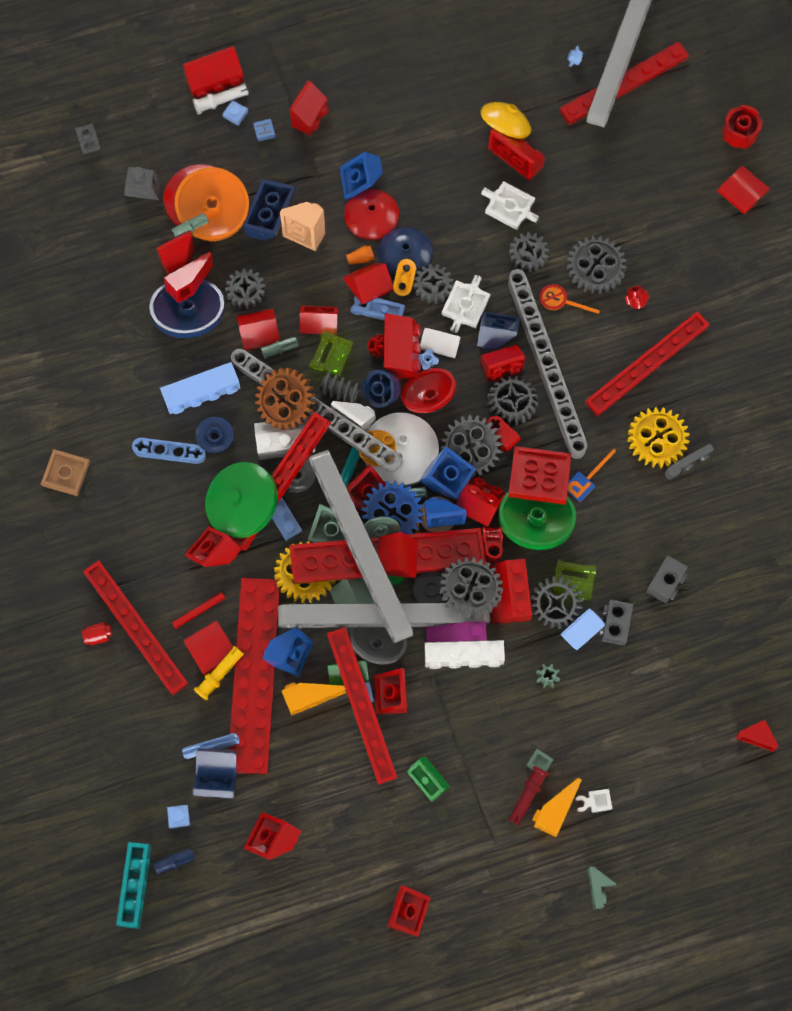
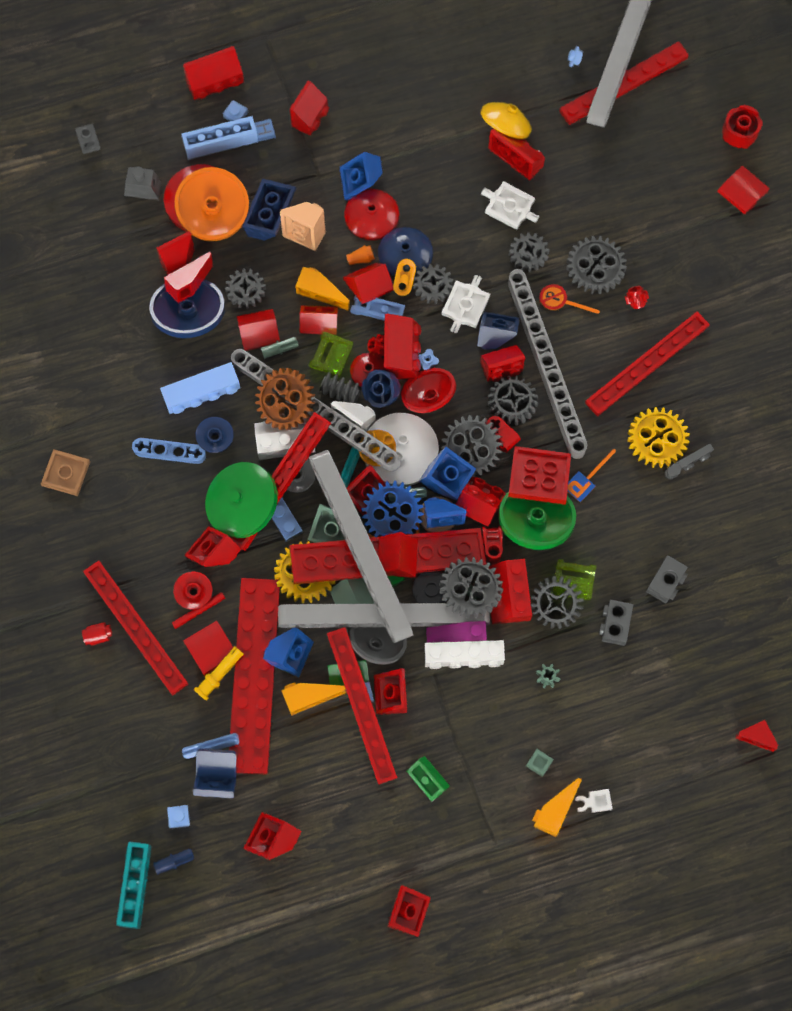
sand green axle [172,213,209,237] -> none
white pin [193,84,248,115] -> none
sand green dish [364,517,400,538] -> none
white slope [420,328,460,358] -> none
dark red pin [508,765,550,826] -> none
light blue slope [561,608,605,650] -> none
sand green slope [587,867,617,910] -> none
none -> red dish [173,571,213,610]
none -> light blue brick [182,116,258,160]
none -> light orange slope [296,267,350,310]
none -> red dish [350,353,387,387]

